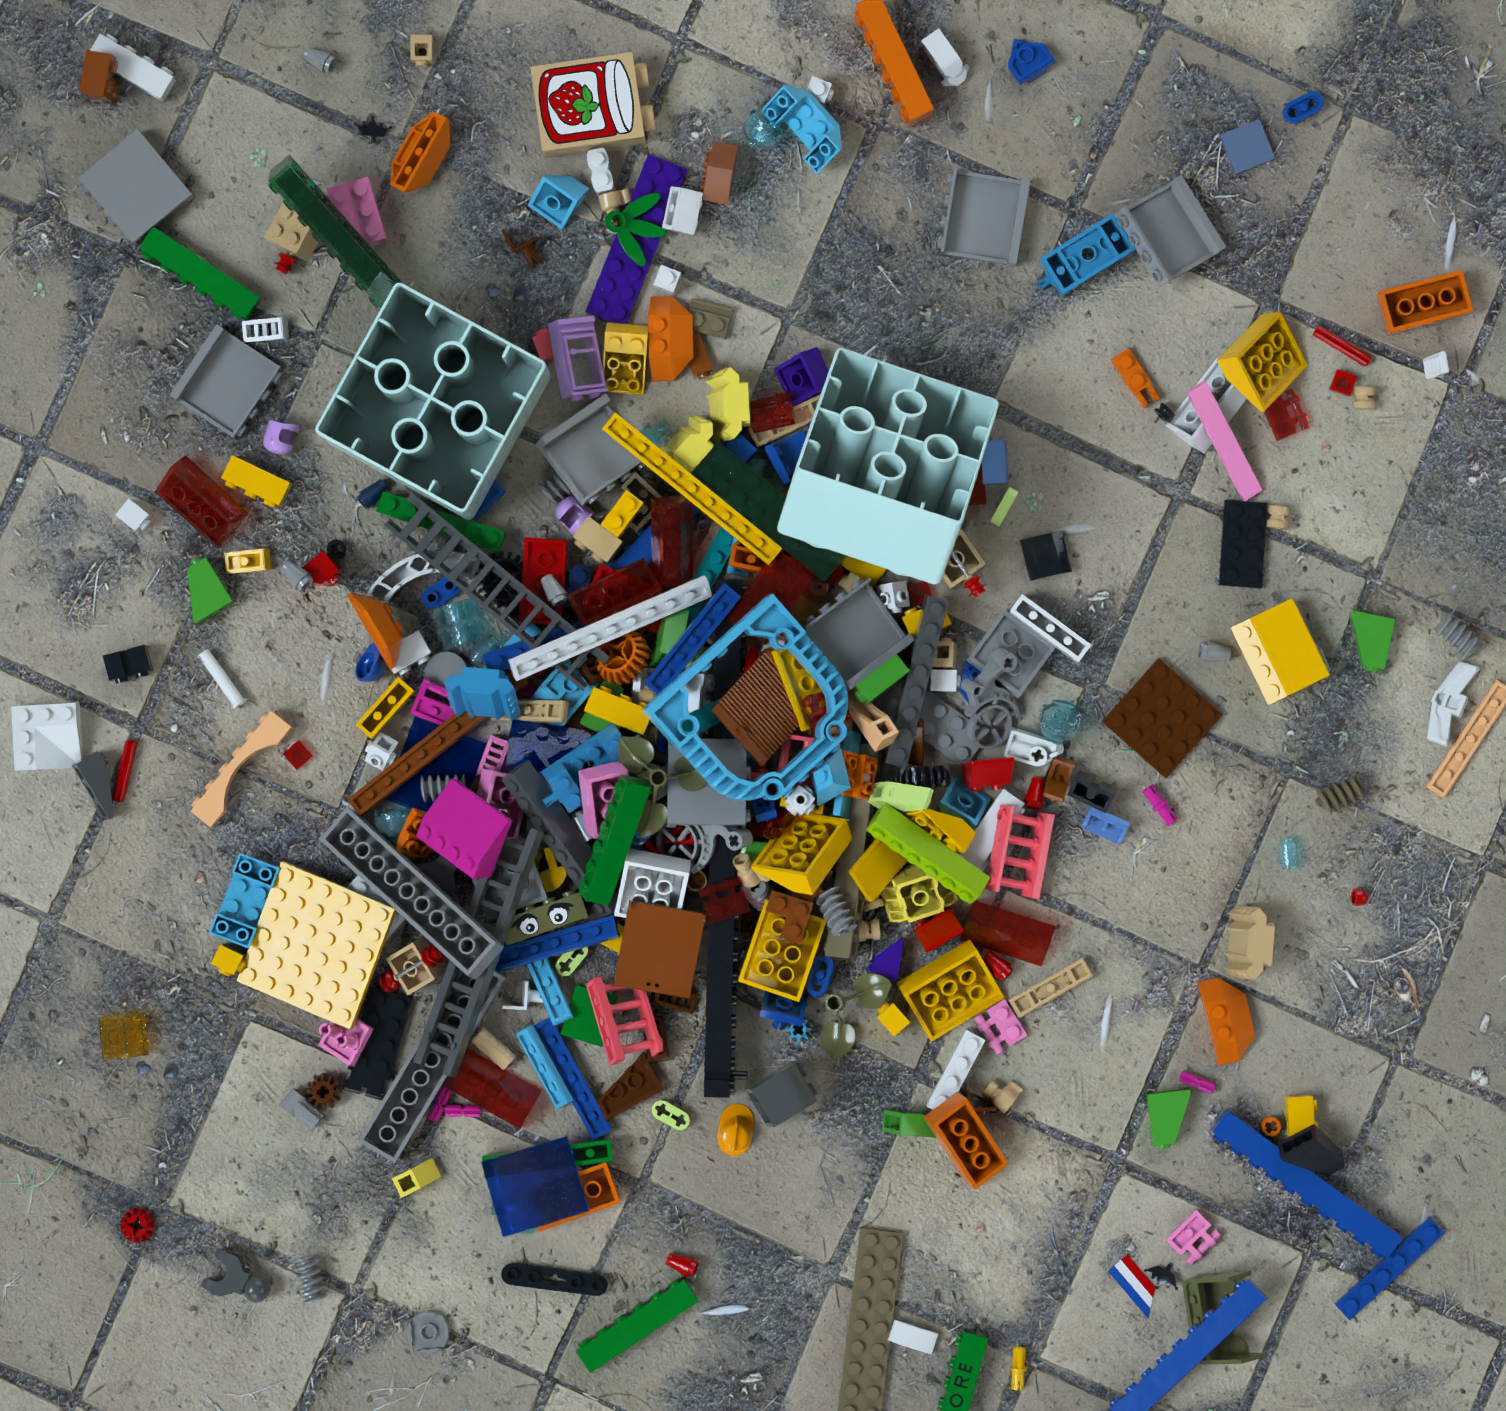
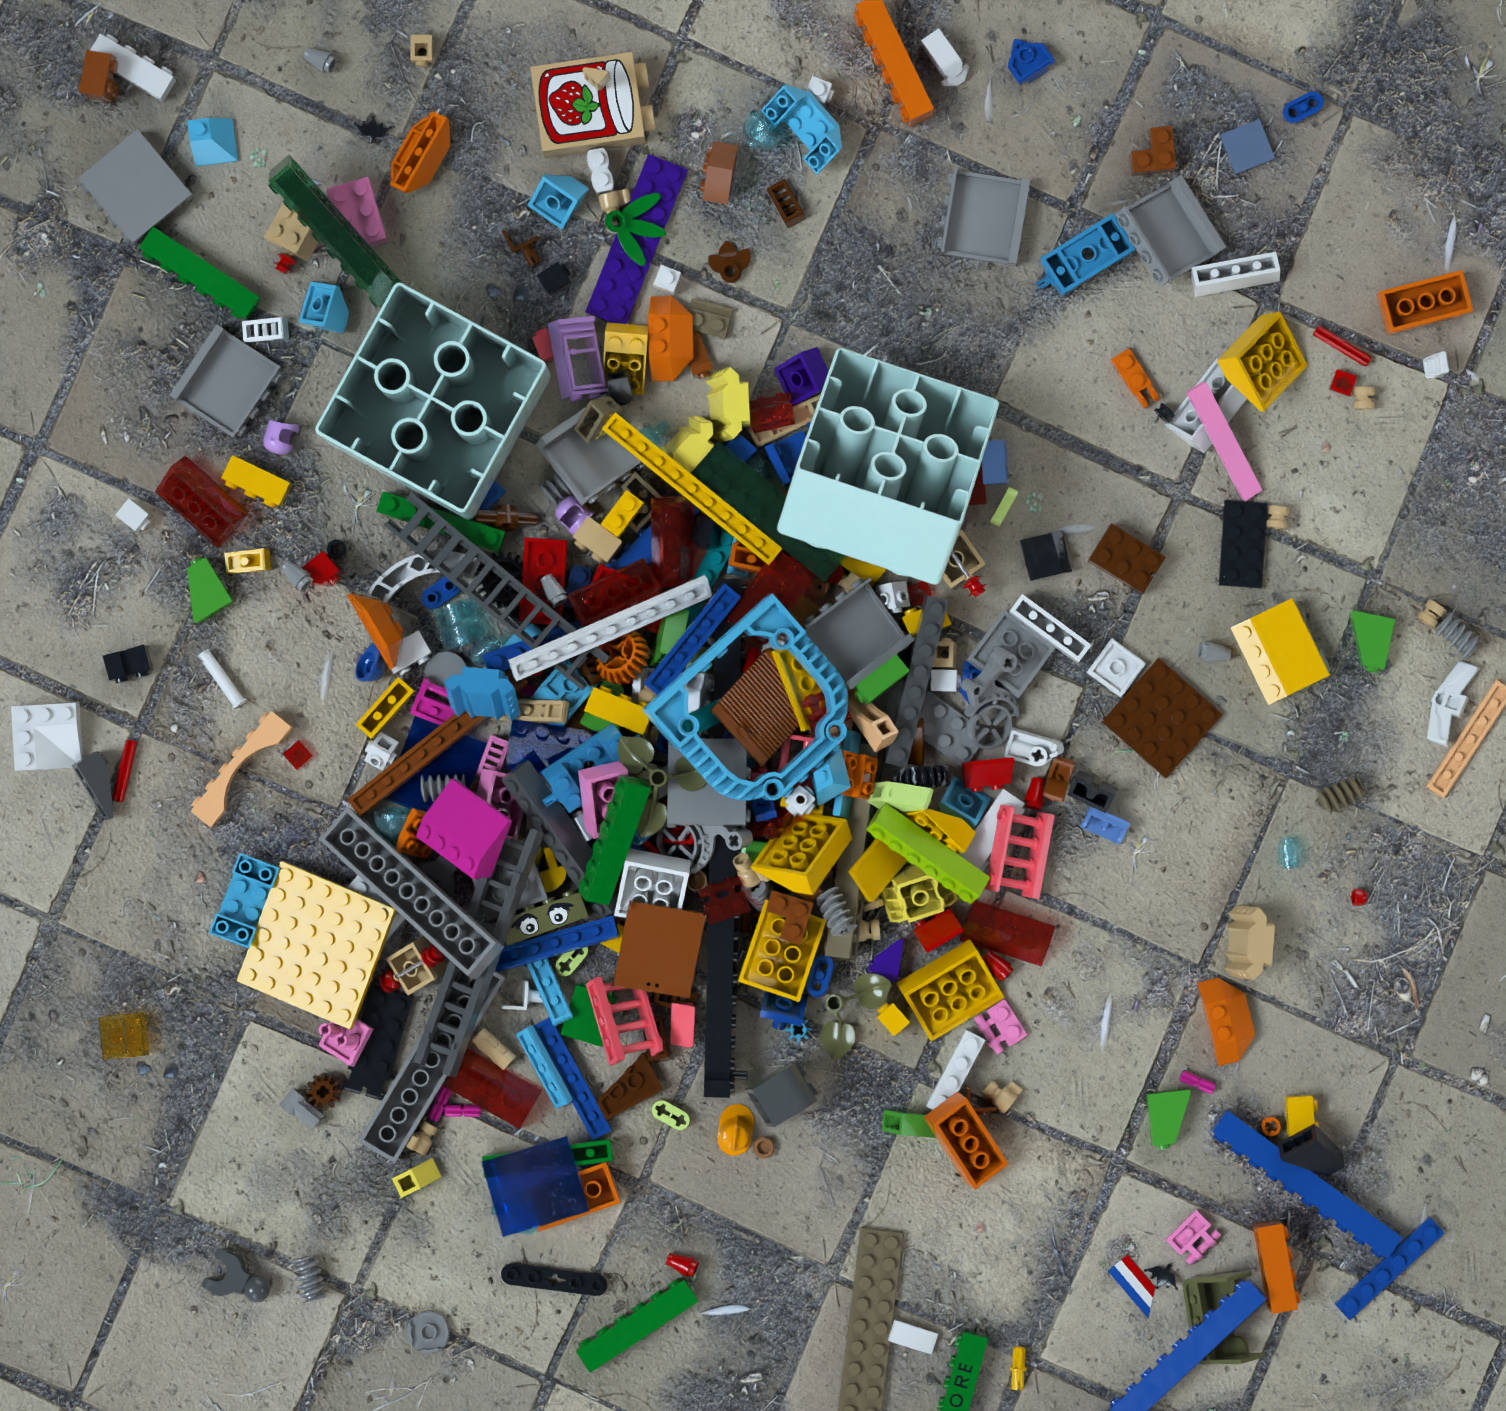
red gear [120,1208,155,1243] -> none
yellow brick [211,944,246,977] -> none
dark blue cone [356,479,388,510] -> none
white brick [662,186,703,235] -> none
tan plate [1008,957,1093,1018] -> none
clear light blue cylinder [1038,700,1082,743] -> none
dark pink pin [1142,784,1178,827] -> none
clear red plate [1263,388,1310,442] -> none
none -> medium azure slope [187,118,238,167]
none -> medium azure slope [298,281,349,334]
none -> tan piece [406,1120,438,1156]
none -> reddish brown axle [475,504,538,532]
none -> black brick [536,261,571,296]
none -> dark tan torso [574,396,624,444]
none -> tan slope [582,67,611,91]
none -> black brick [607,369,635,405]
none -> coral slope [670,1002,695,1047]
none -> black brick [690,515,722,550]
none -> reddish brown plate [708,241,751,283]
none -> medium nougat tile [753,1136,774,1158]
none -> reddish brown slope [766,179,806,228]
none -> white tile [1086,638,1146,698]
none -> reddish brown piece [1087,523,1166,595]
none -> dark orange brick [1129,126,1176,176]
none -> white brick [1191,252,1280,297]
none -> orange brick [1252,1220,1300,1314]
none -> tan wheel [1417,600,1447,629]

